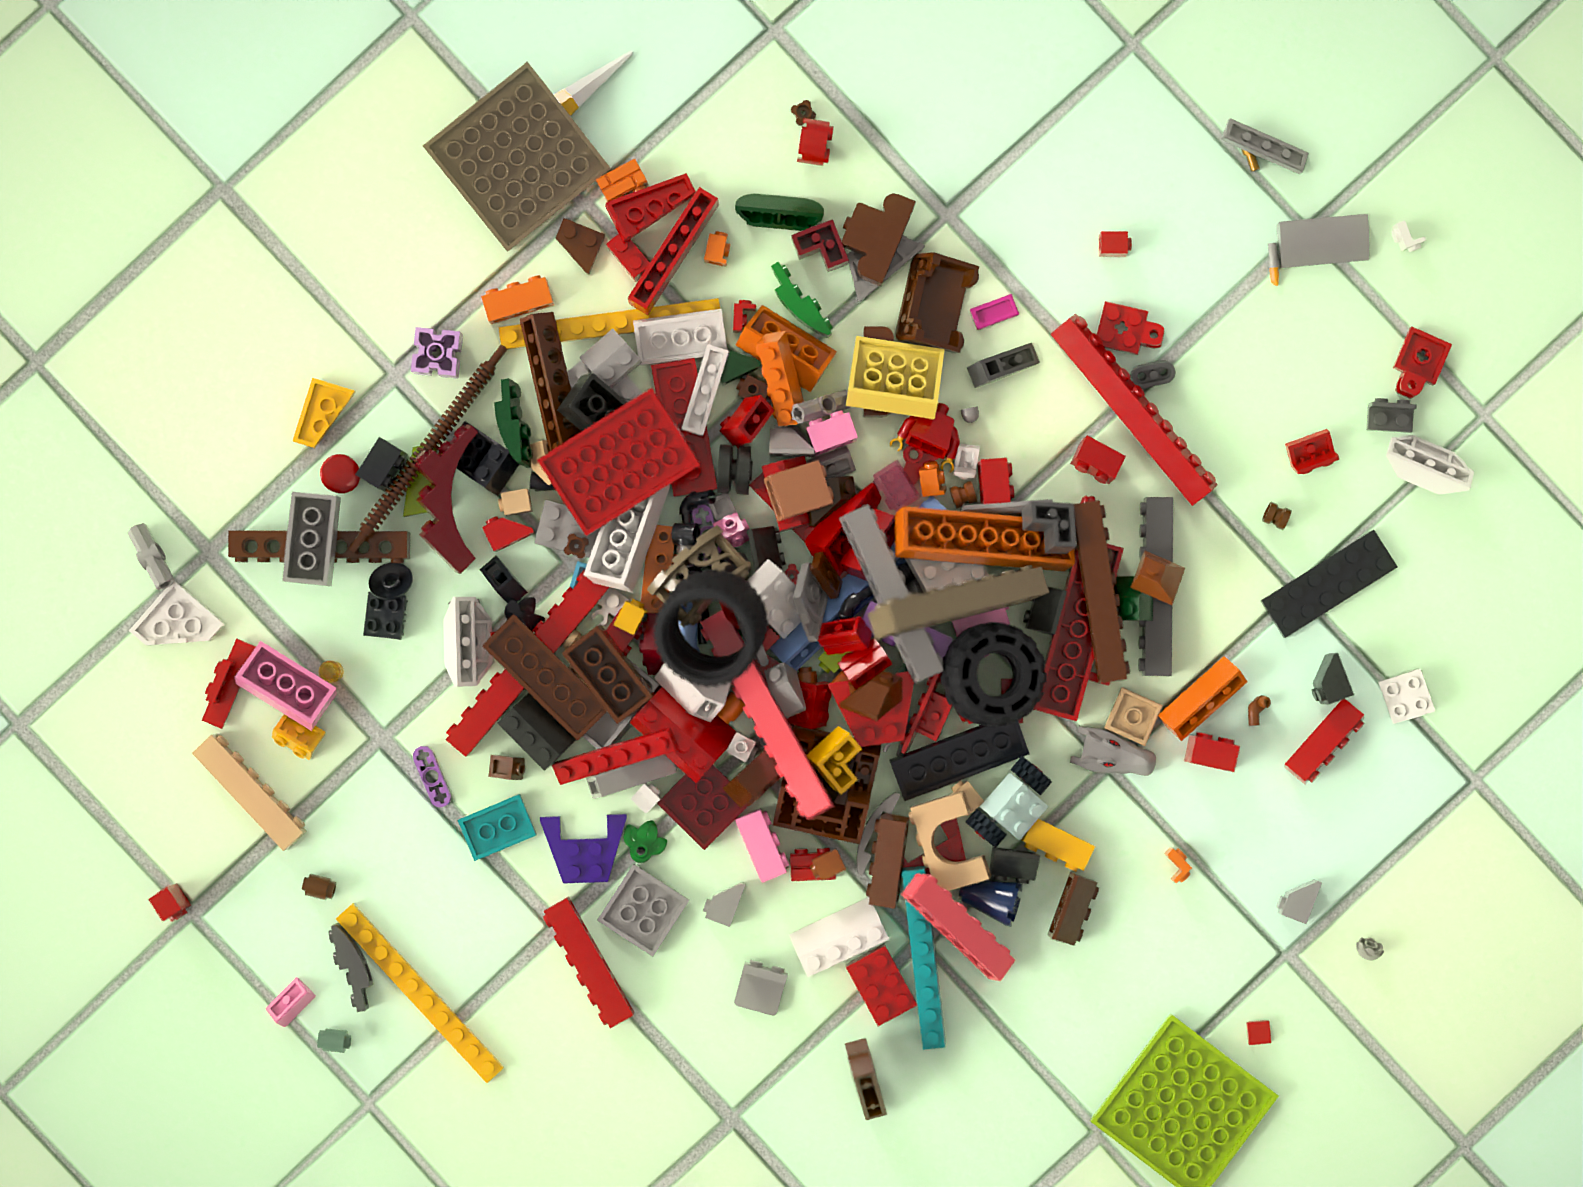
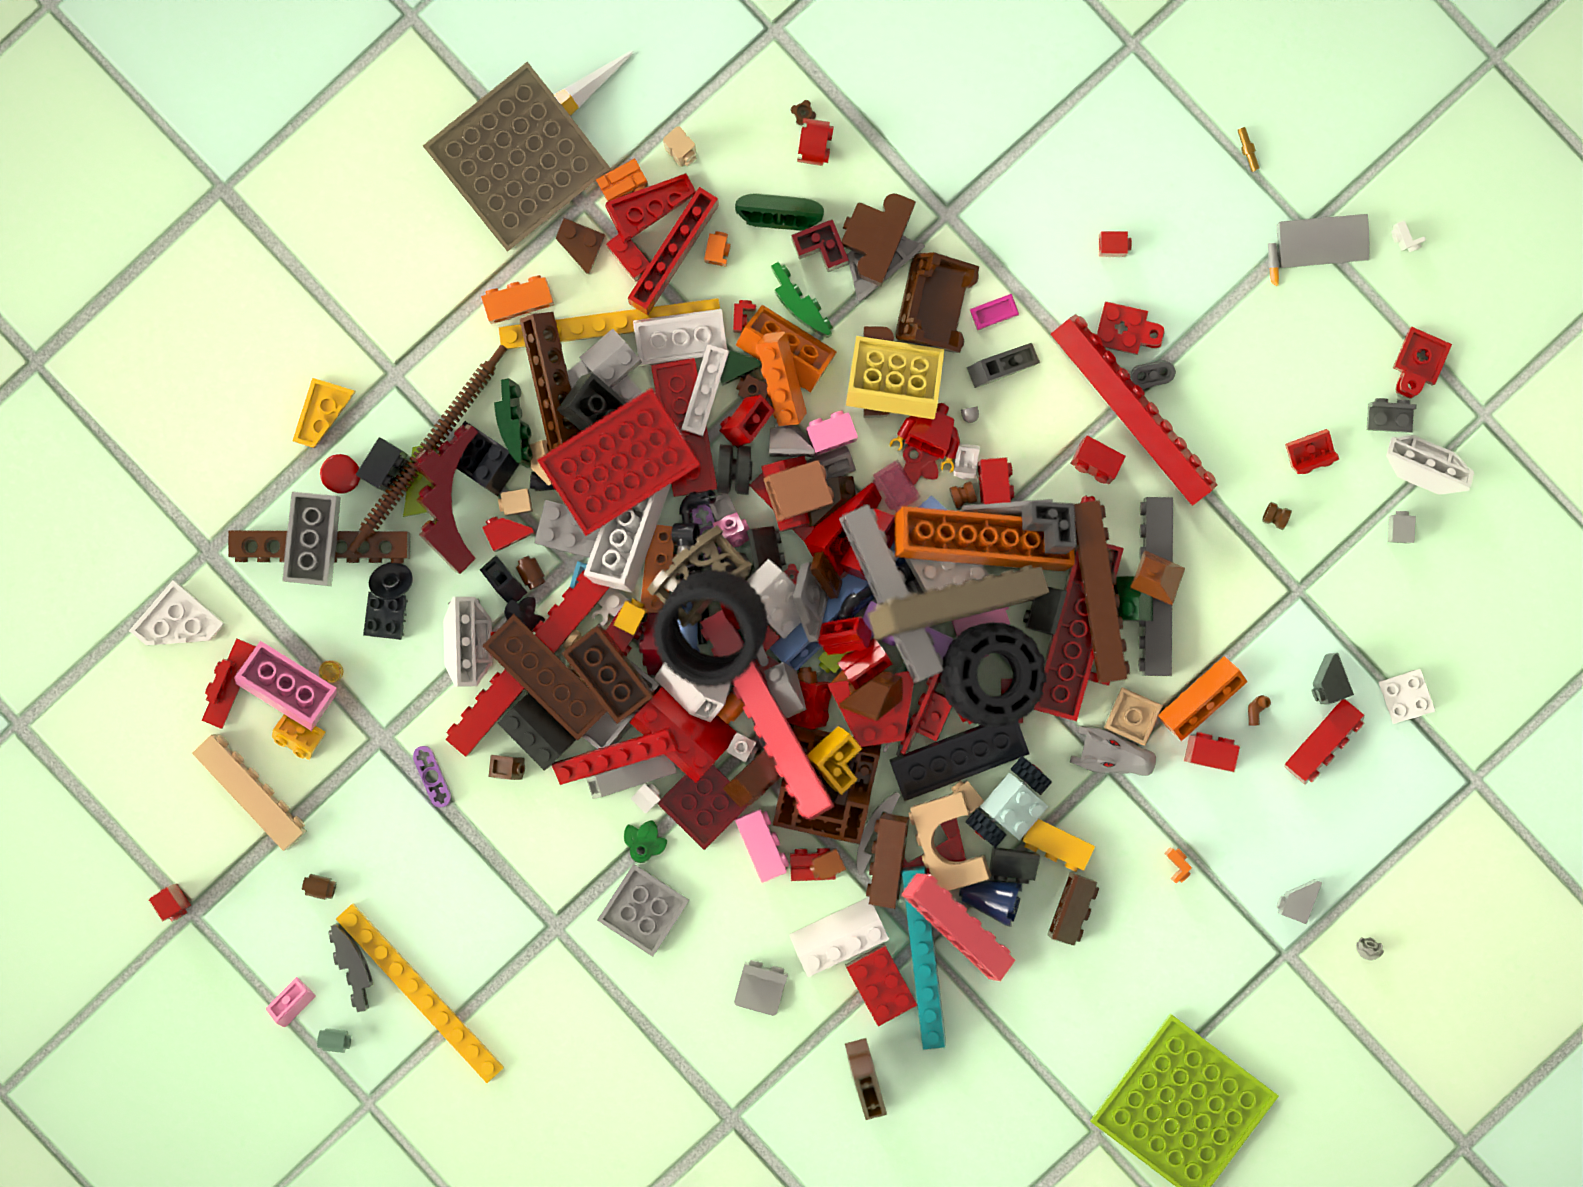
light grey piece [127,523,175,590] -> none
lavender brick [411,327,463,379] -> none
teal plate [457,794,537,861] -> none
dark purple wing [540,814,627,884] -> none
red brick [543,896,635,1029] -> none
reddish brown plate [564,534,589,559] -> none
light grey slope [703,882,746,927] -> none
light grey piece [791,389,851,424] -> none
orange brick [919,461,947,497] -> none
light grey tile [1221,118,1309,175] -> none
red tile [1246,1020,1271,1045] -> none
black plate [1260,530,1398,638] -> none
none -> reddish brown brick [515,556,546,590]
none -> tan brick [663,126,697,167]
none -> light grey brick [1387,511,1416,544]

